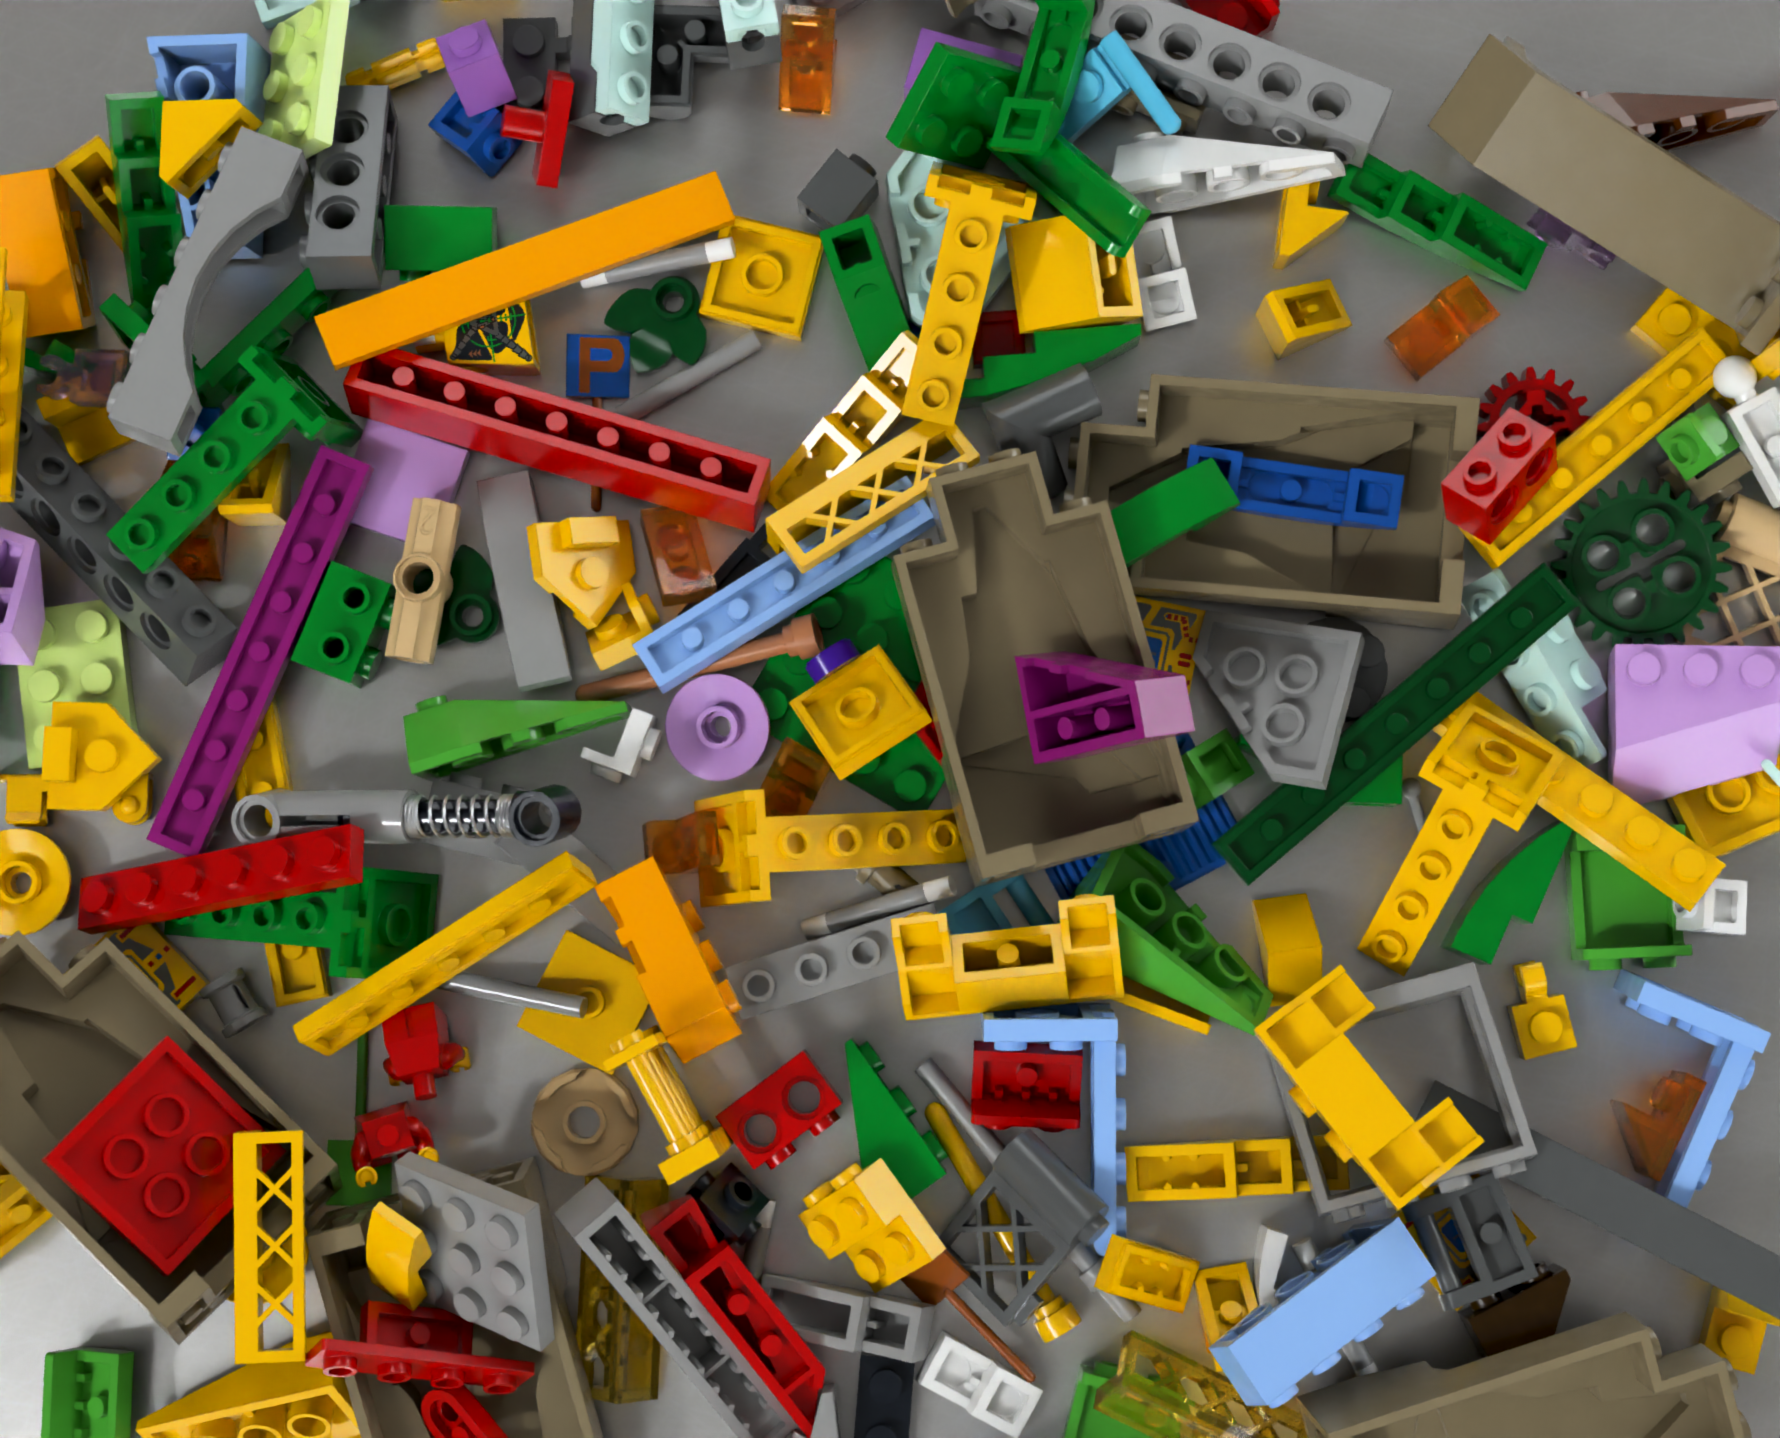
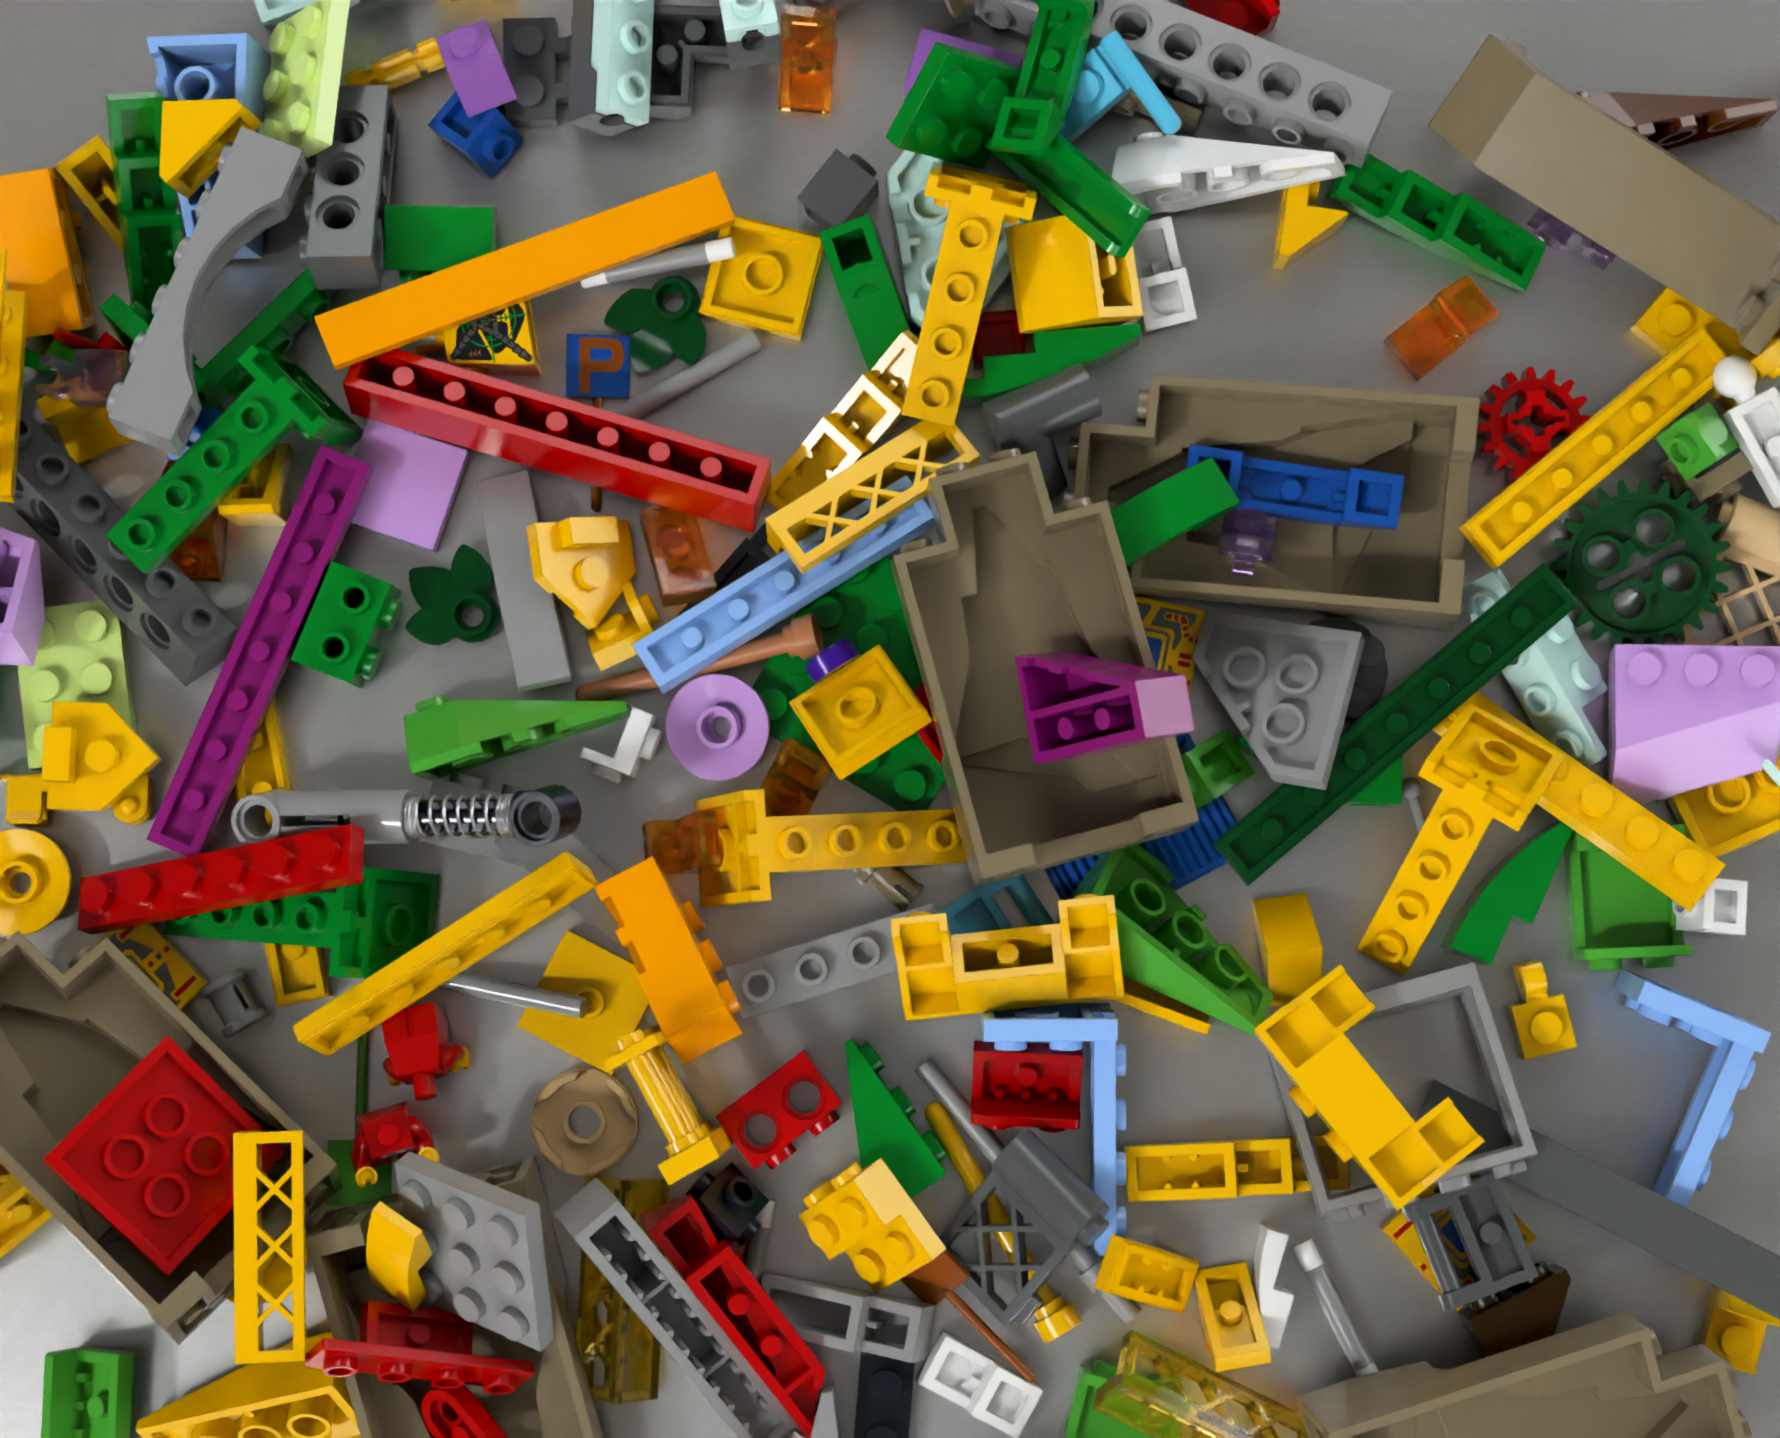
tan piece [385,497,462,665] -> none
red tile [500,70,574,188] -> none
light grey bar [801,875,957,940] -> none
light blue wedge [1208,1217,1437,1409] -> none
yellow slope [1255,279,1352,360] -> none
red brick [1441,407,1558,545] -> none
clear orange slope [1610,1070,1707,1182] -> none
none -> red hand [53,327,130,368]
none -> clear purple plate [1218,509,1278,578]

